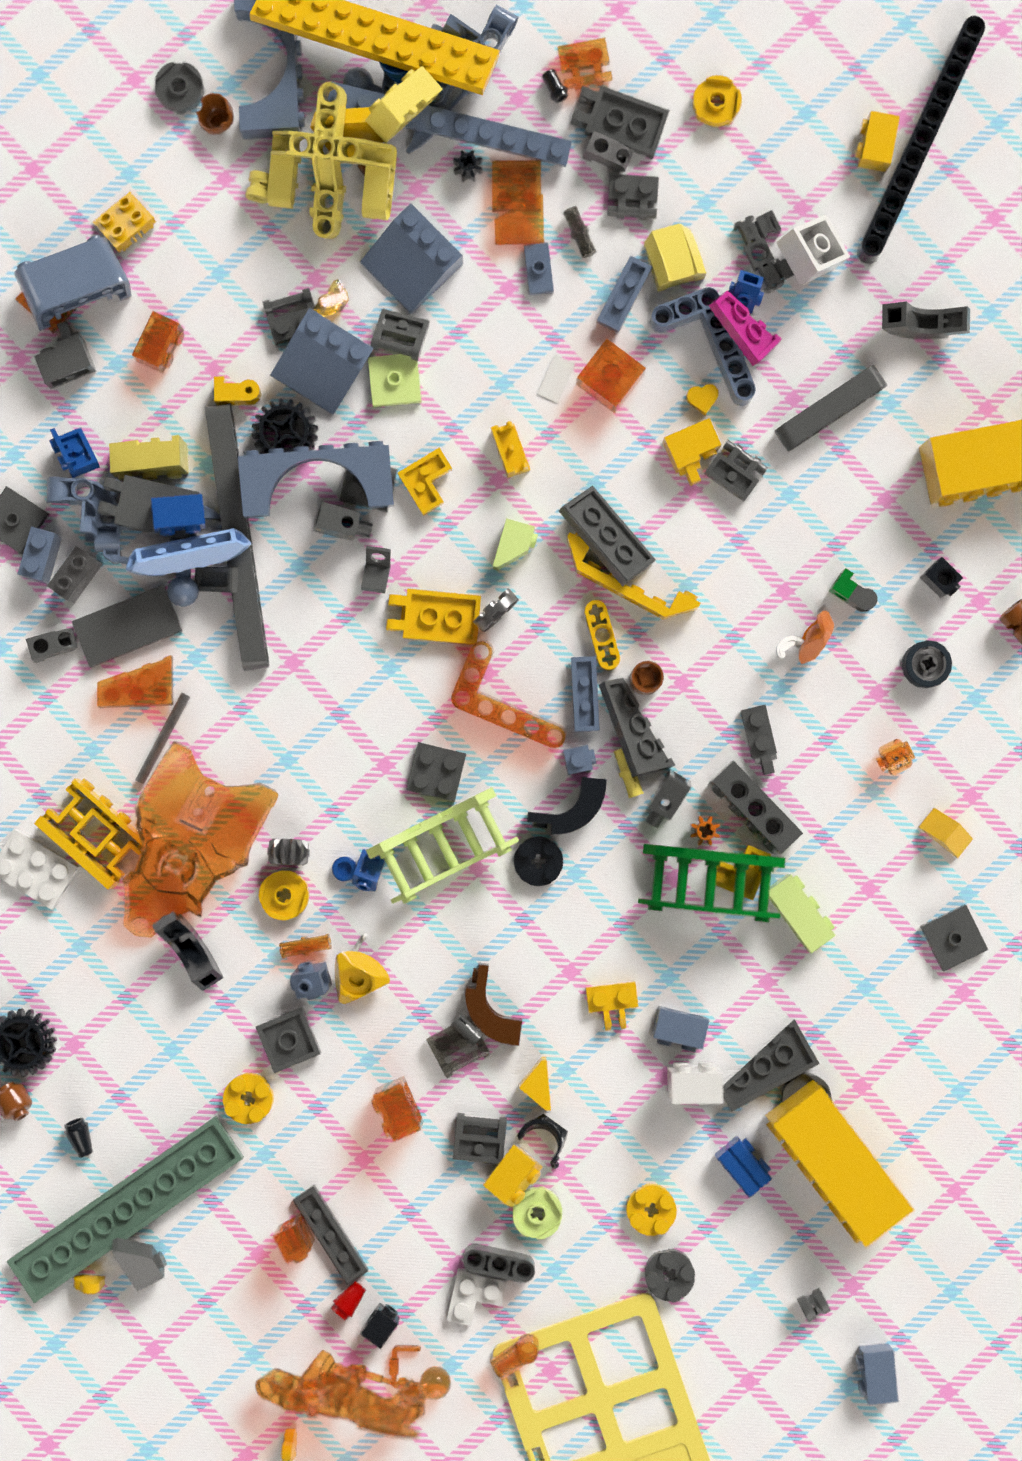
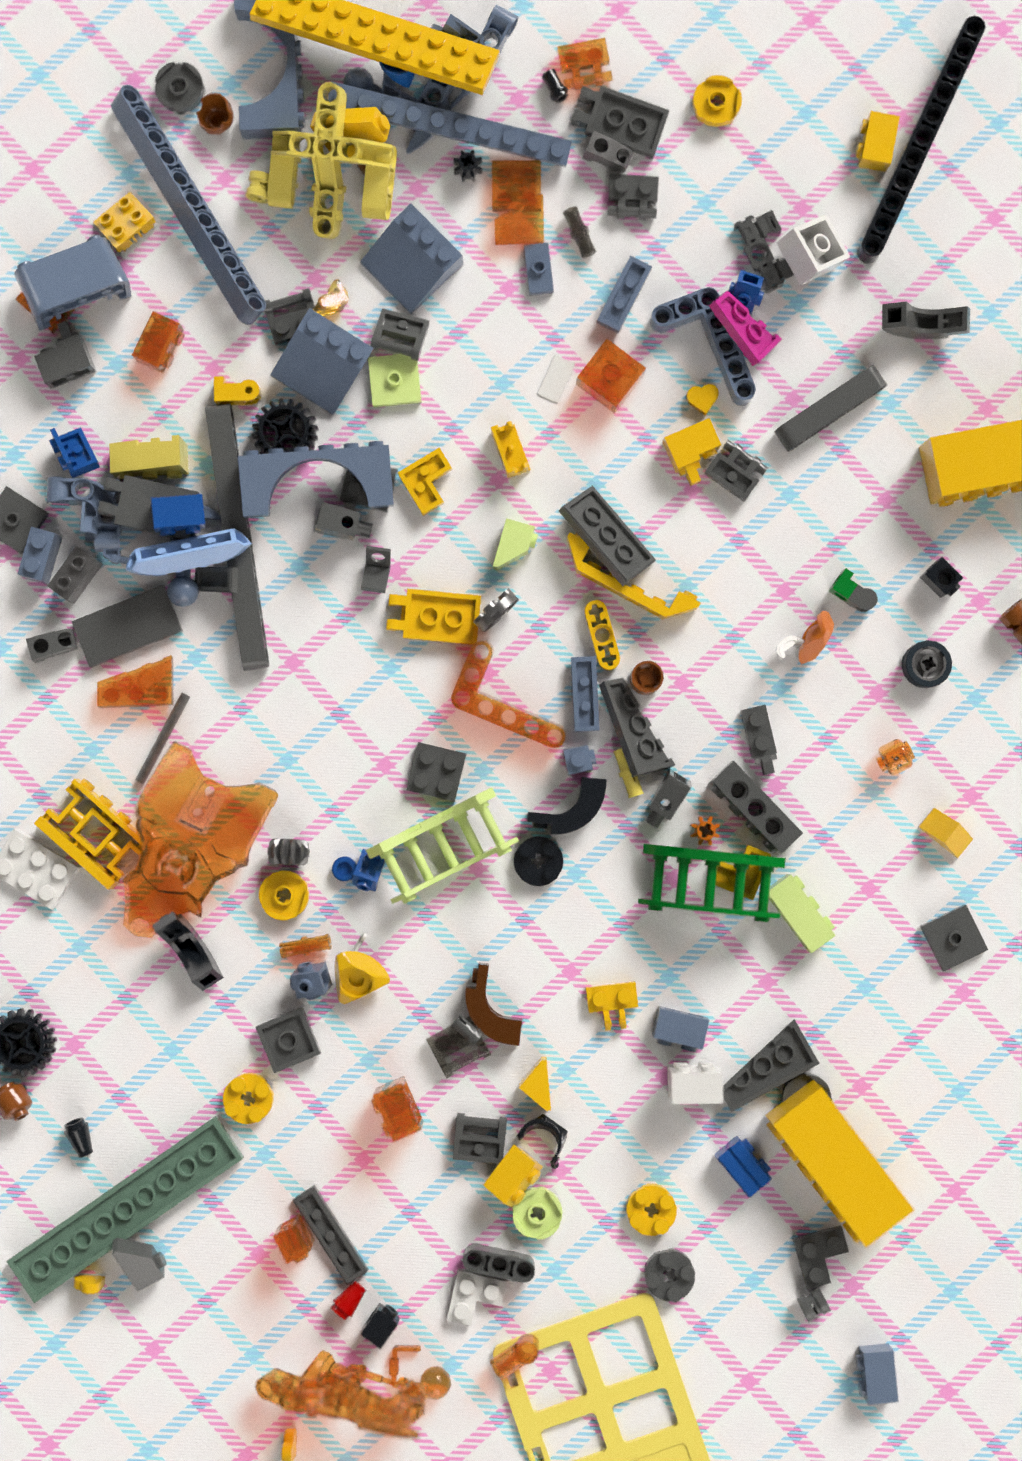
light yellow wedge [365,66,443,143] -> none
light yellow slope [644,223,706,292] -> none
none -> sand blue beam [111,85,266,325]
none -> dark grey plate [793,1225,849,1289]

